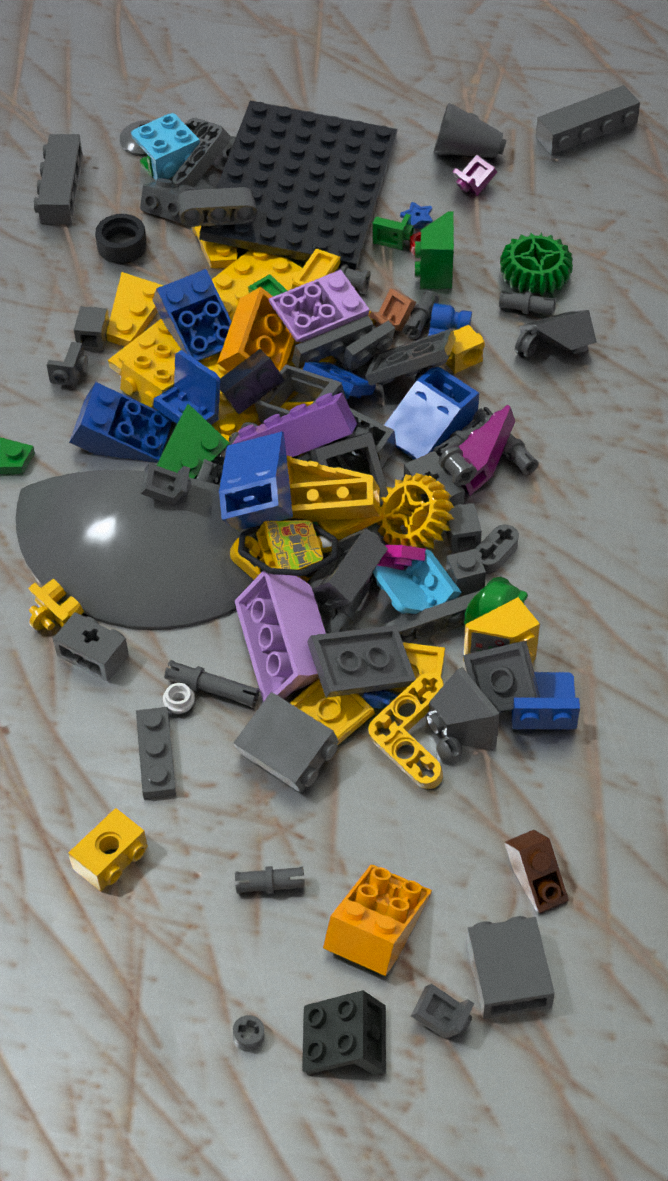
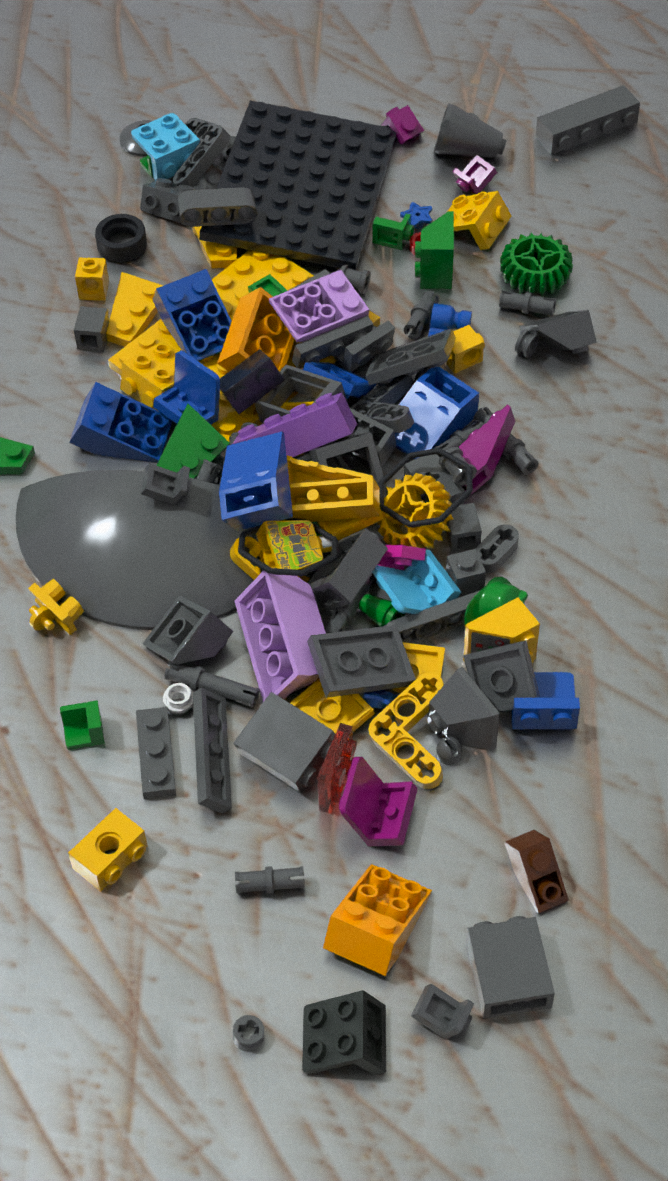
dark grey brick [34,134,83,224] -> none
dark grey bracket [46,342,88,386] -> none
dark grey brick [53,612,129,682] -> none
yellow tile [292,249,340,289] -> none
nougat bracket [369,288,416,331] -> none
none -> green panel [60,700,105,750]
none -> yellow brick [75,257,109,301]
none -> dark grey slope [142,595,234,665]
none -> dark grey plate [193,688,232,813]
none -> clear red plate [317,723,357,814]
none -> magenta bracket [339,756,418,847]
none -> dark grey beam [350,374,414,433]
none -> green cone [359,594,405,627]
none -> black piece [378,448,473,528]
none -> magenta bracket [381,105,424,145]
none -> yellow bracket [447,191,512,250]

